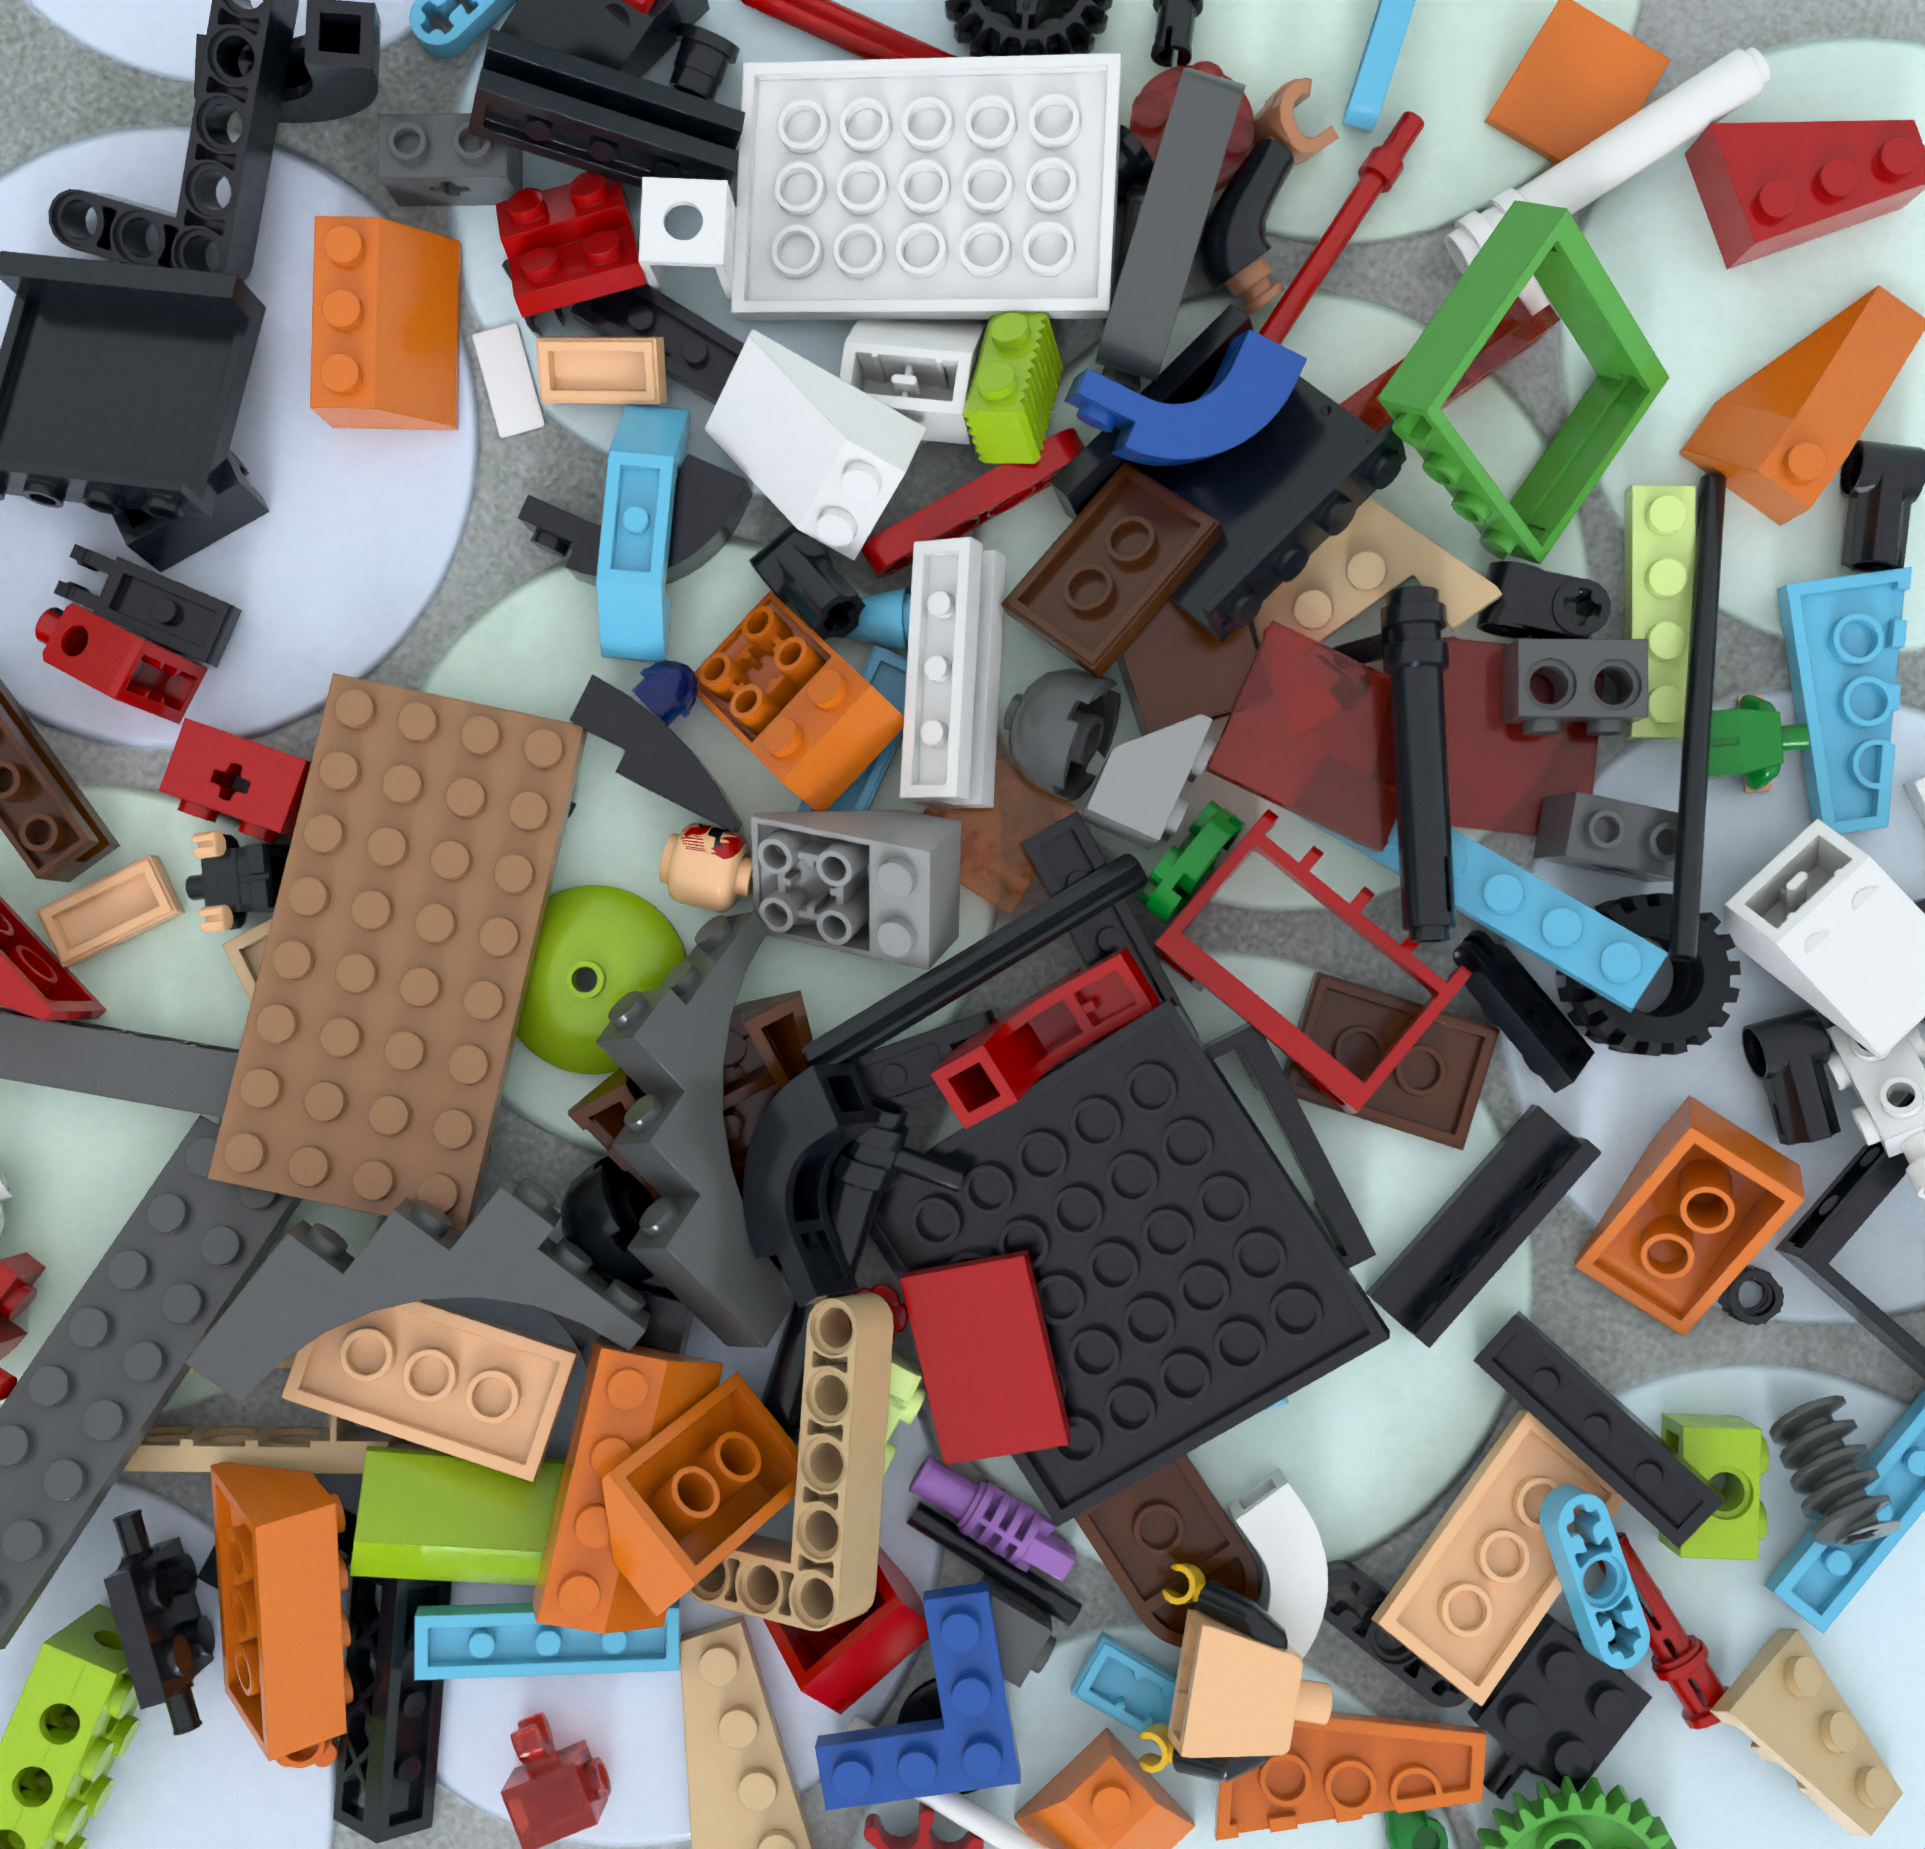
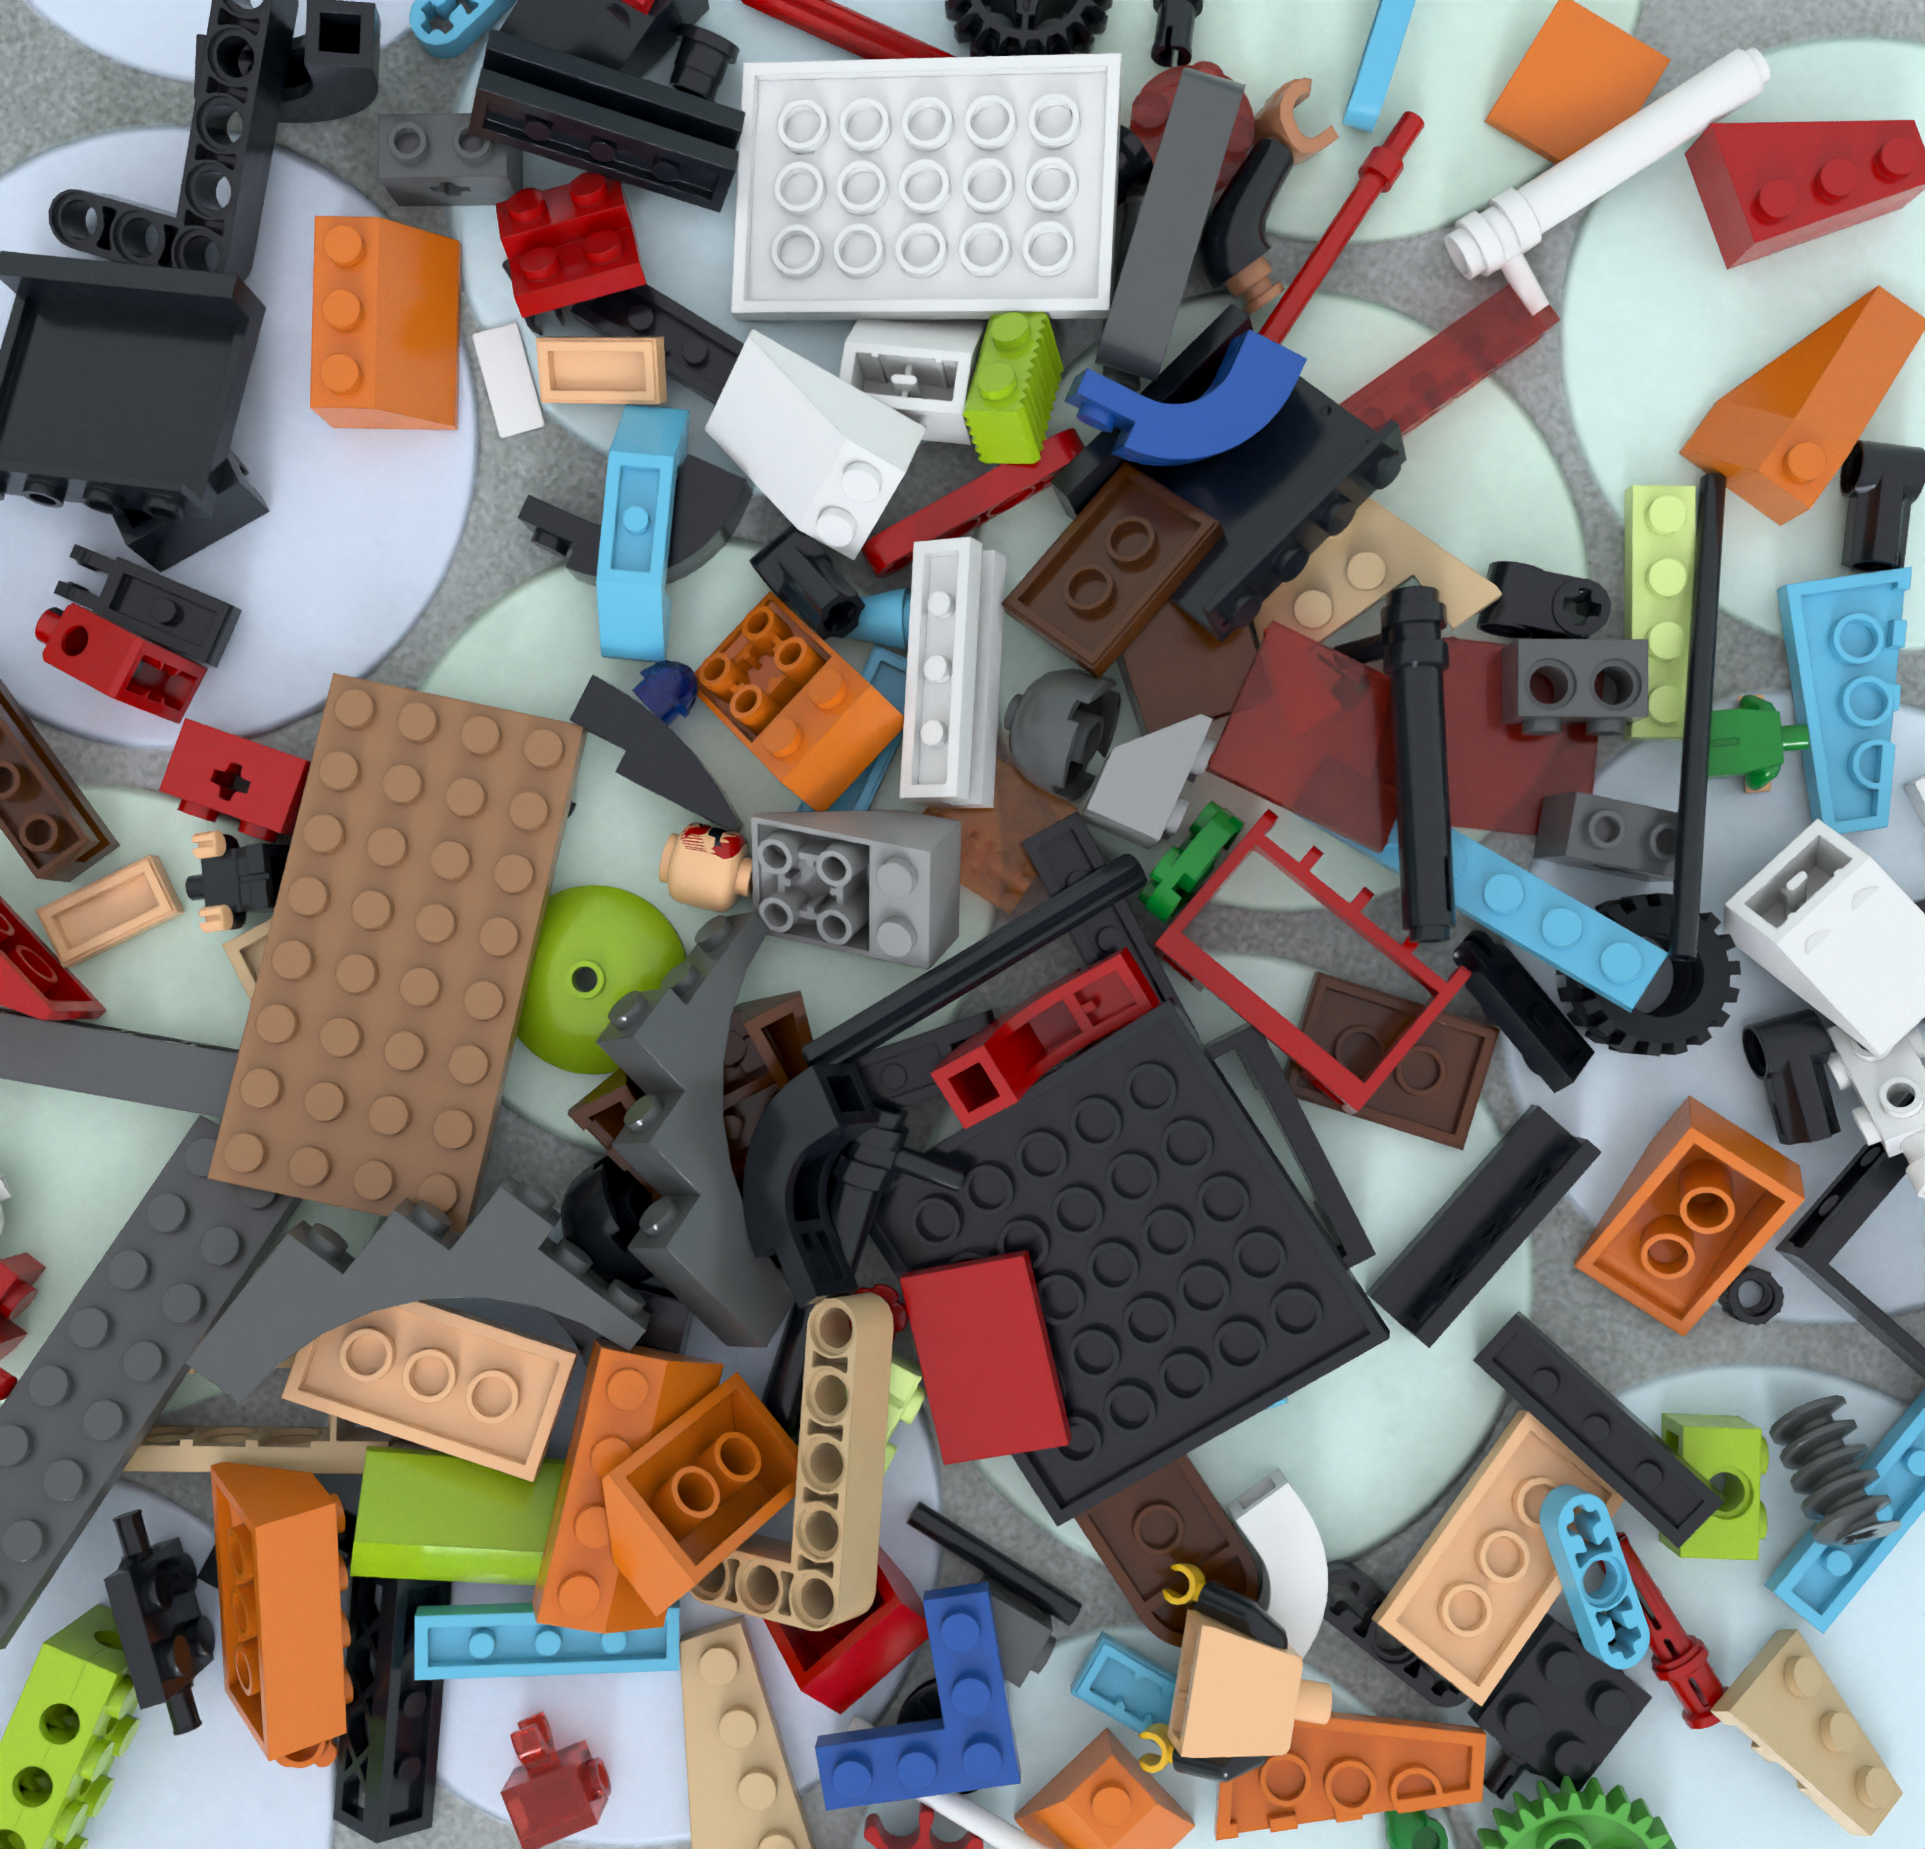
white piece [638,177,736,300] -> none
medium lavender hinge [908,1453,1076,1581] -> none
bright green window [1377,200,1670,564] -> none

